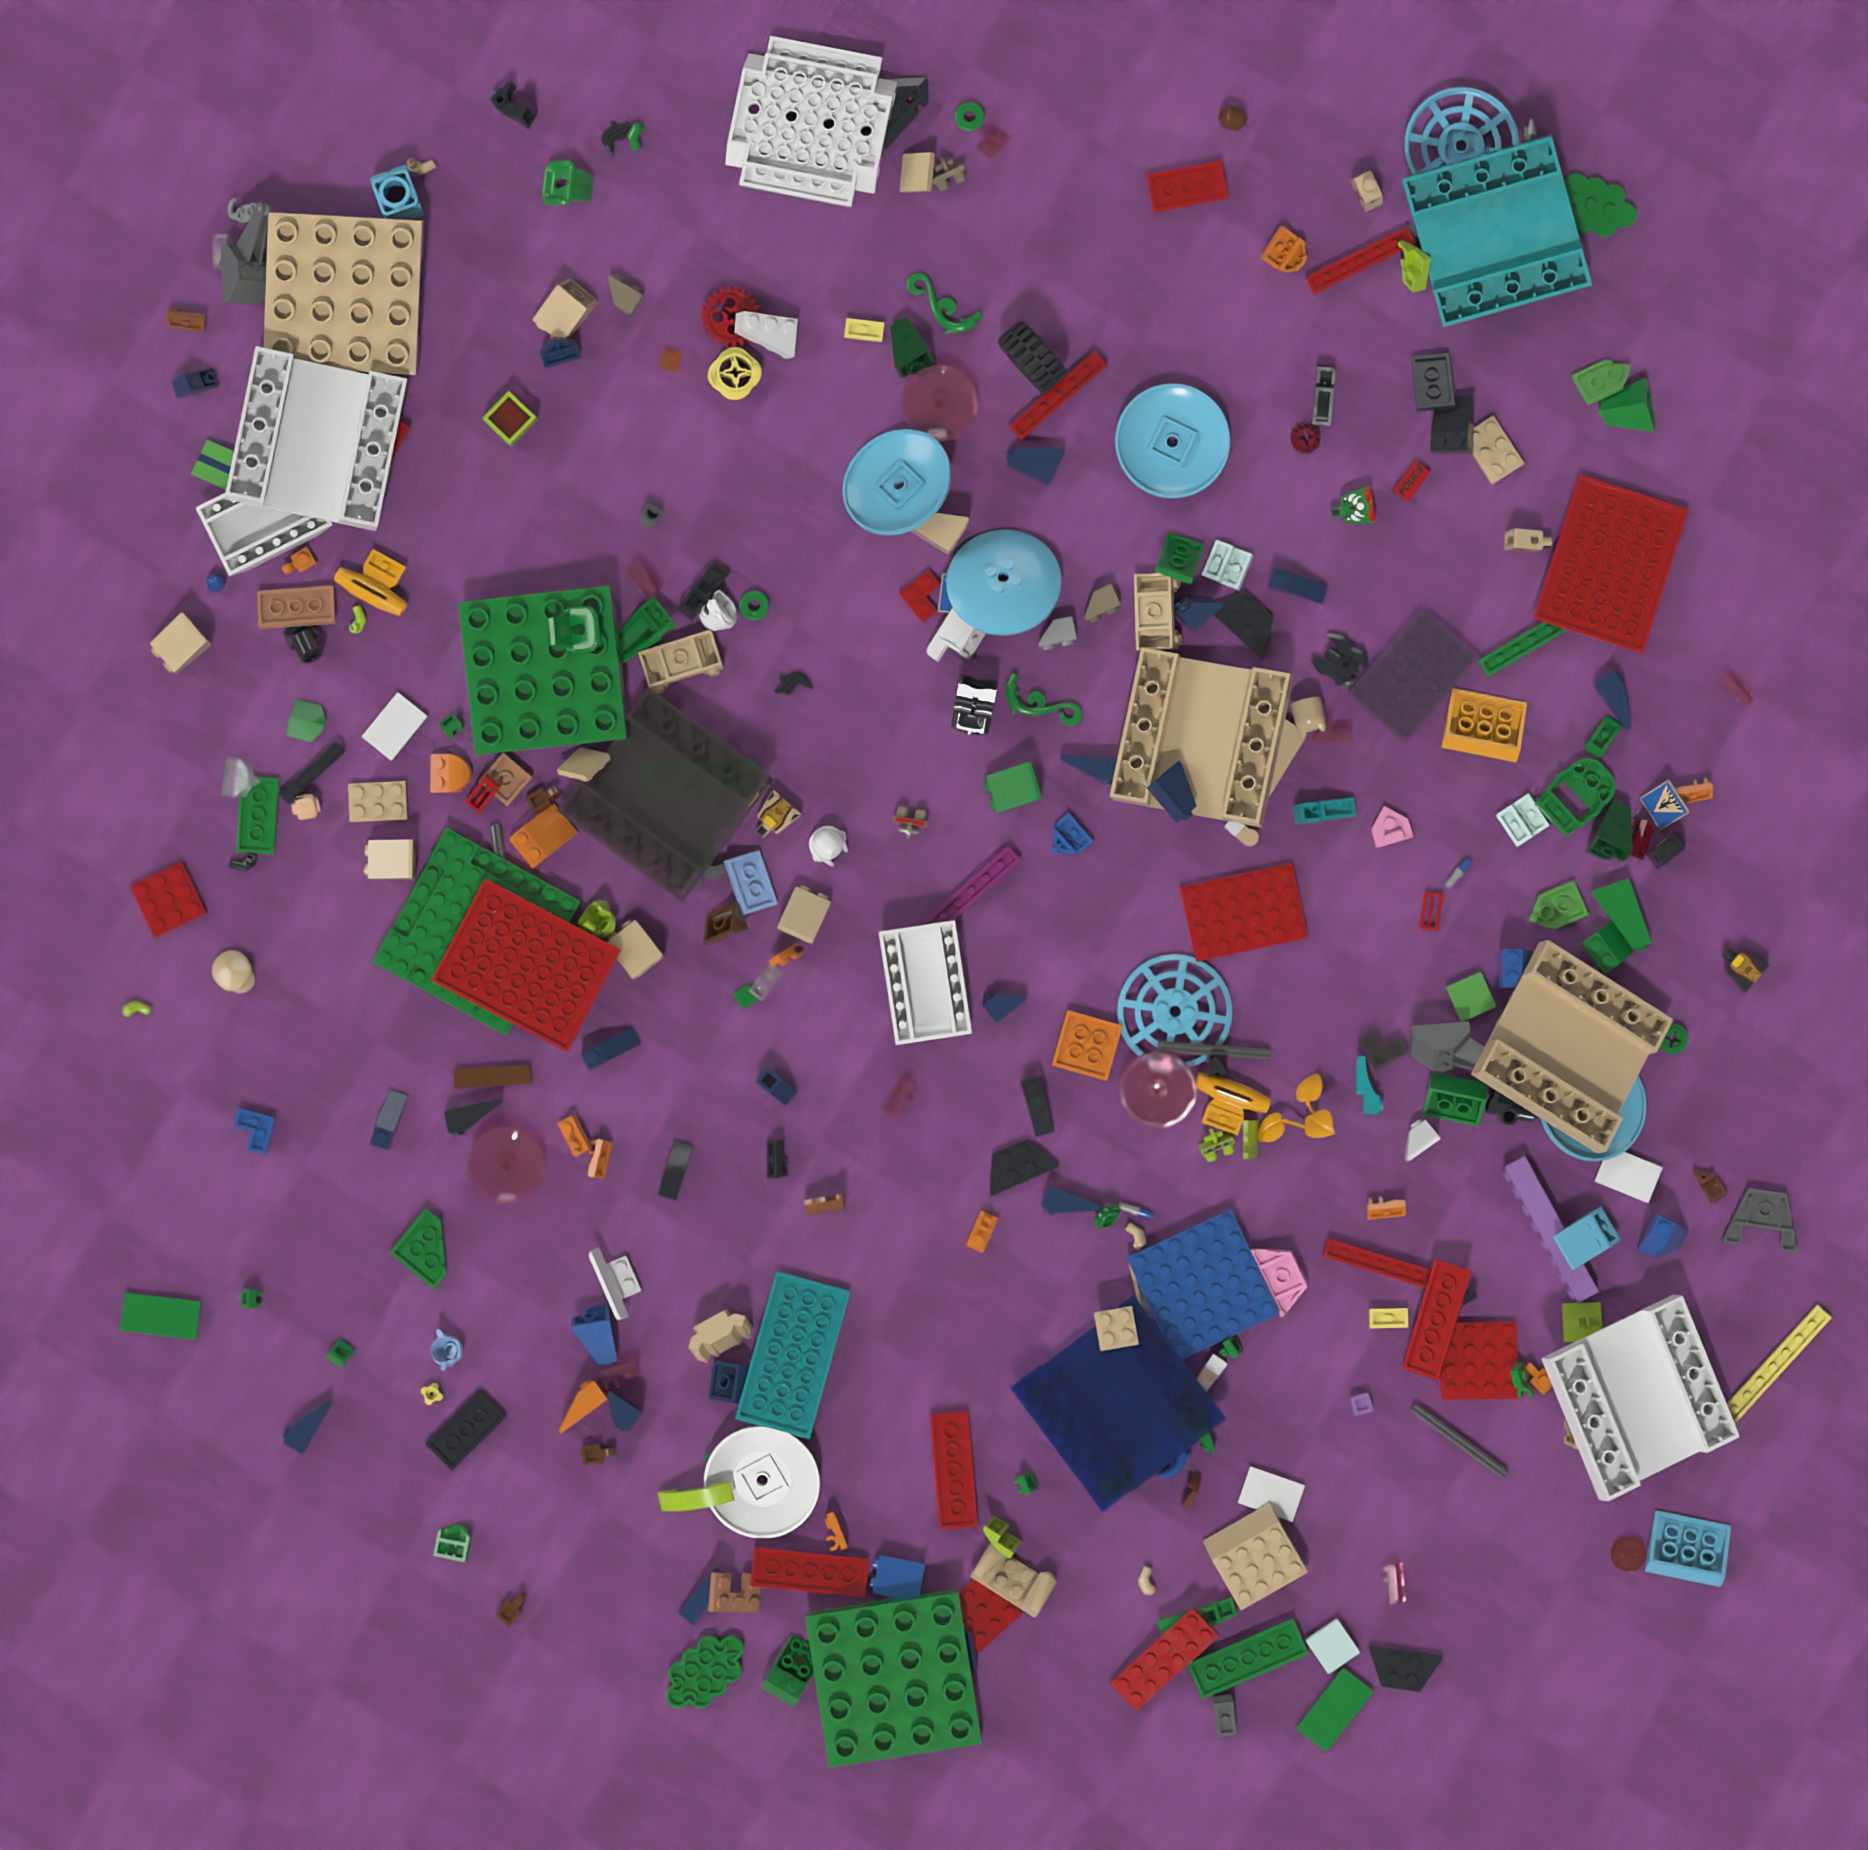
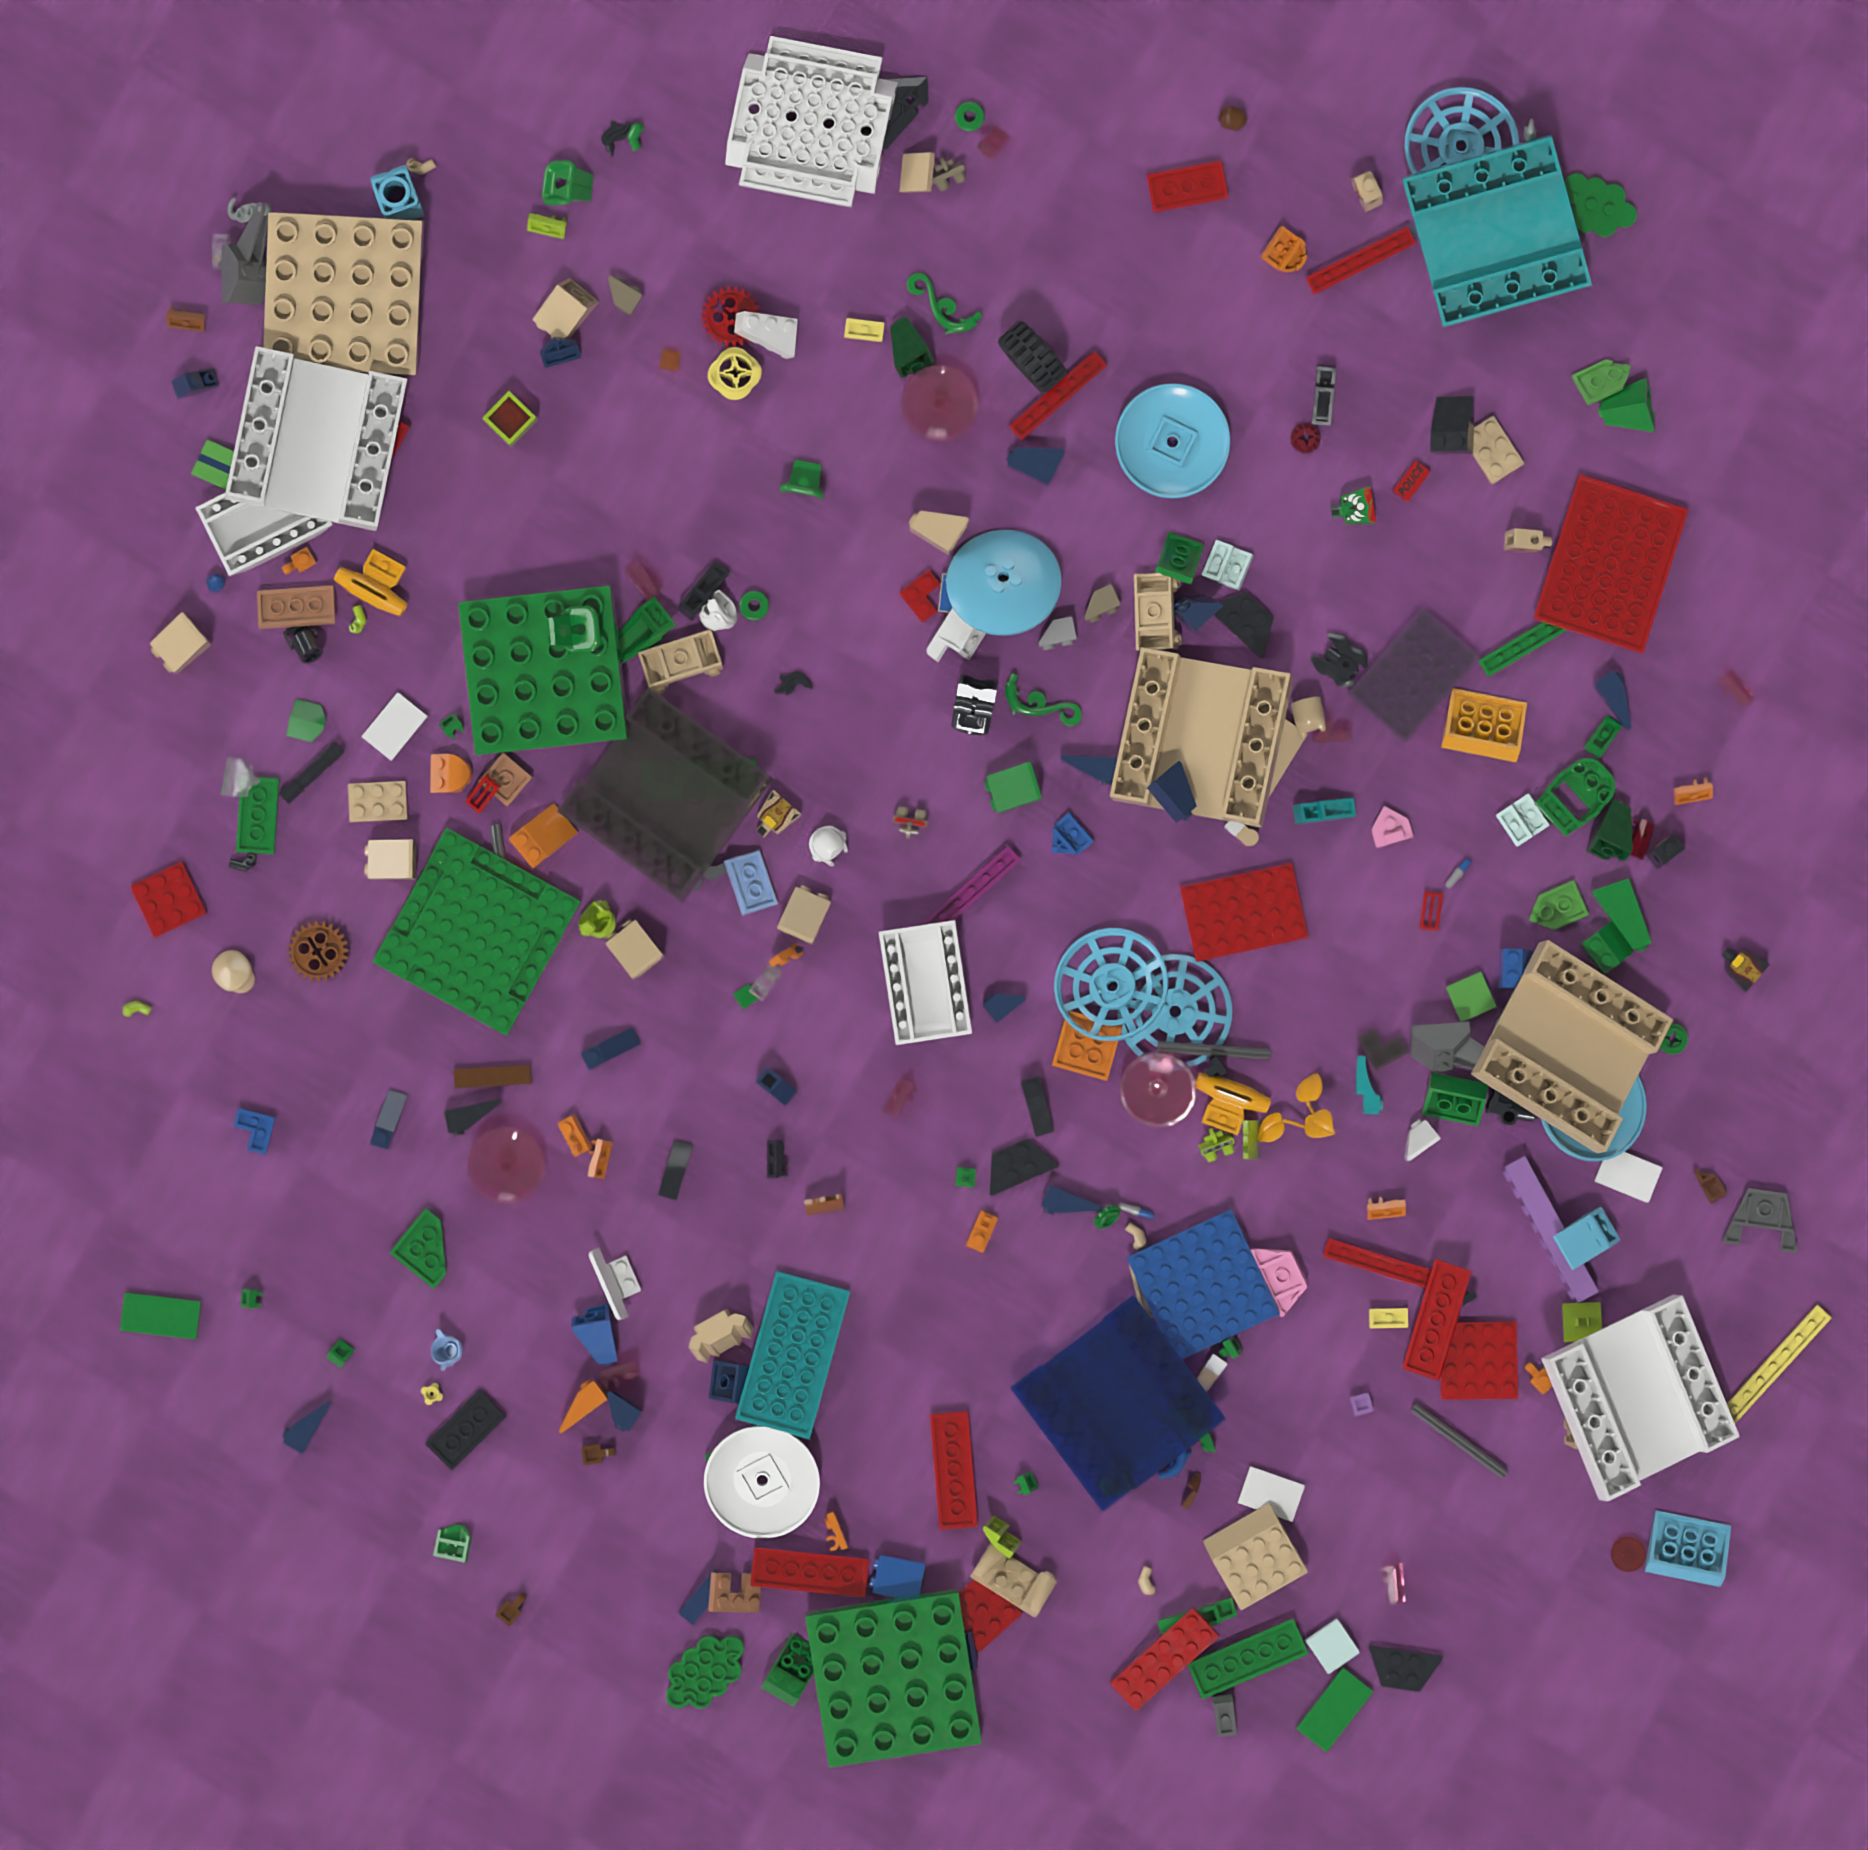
light nougat head [291,794,320,820] -> none
red plate [431,878,622,1053] -> none
black tile [489,81,538,130] -> none
reddish brown plate [525,786,562,815] -> none
tan tile [557,747,610,781] -> none
dark grey plate [639,502,664,529] -> none
lime slope [658,1481,735,1511] -> none
reddish brown slope [703,902,749,946] -> none
medium azure dish [843,429,952,535] -> none
tan plate [1094,1306,1139,1351] -> none
dark blue slope [1268,568,1328,604] -> none
lime slope [1398,241,1431,293] -> none
black plate [1411,353,1455,412] -> none
green plate [1511,1362,1535,1398] -> none
blue slope [1637,1215,1688,1258] -> none
piece [1640,780,1690,830] -> none
none -> dark orange gear [286,920,350,983]
none -> lime plate [527,213,567,239]
none -> green piece [779,460,825,501]
none -> green tile [955,1167,976,1188]
none -> medium azure dish [1054,928,1169,1041]

